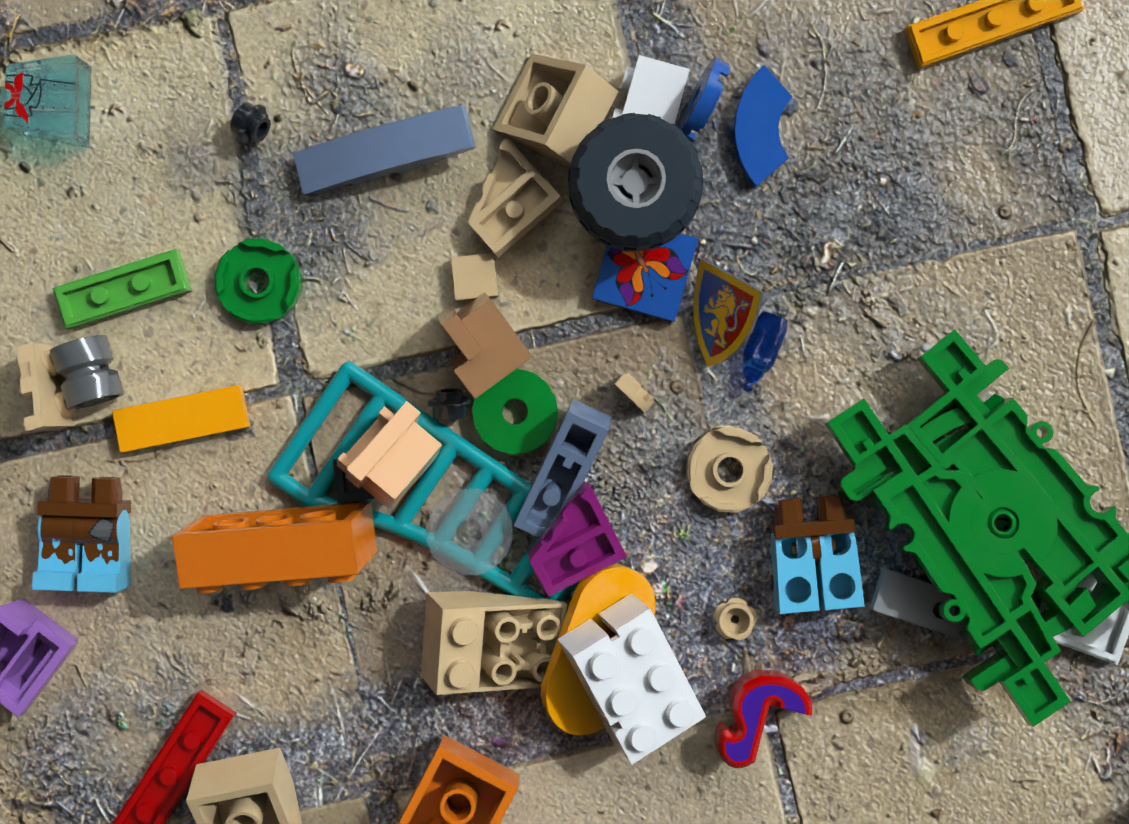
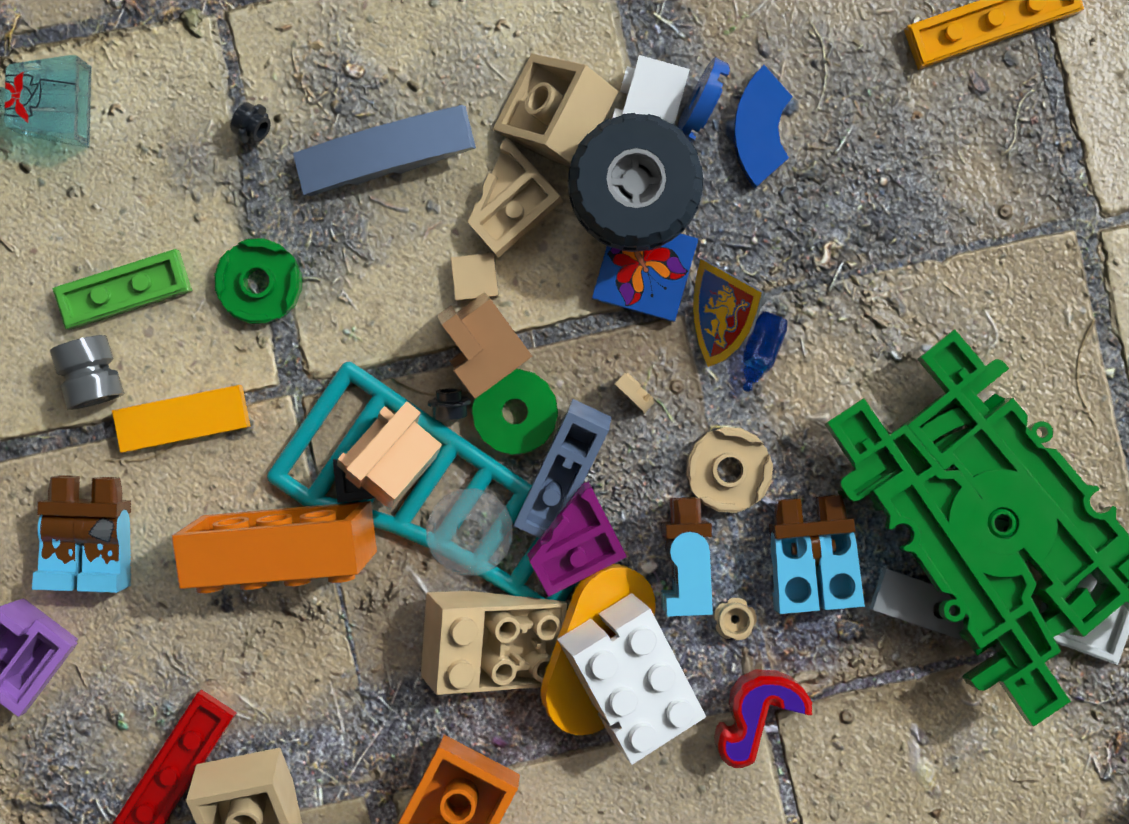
tan wing [17,342,75,432] -> none
none -> medium azure hips [661,497,713,617]

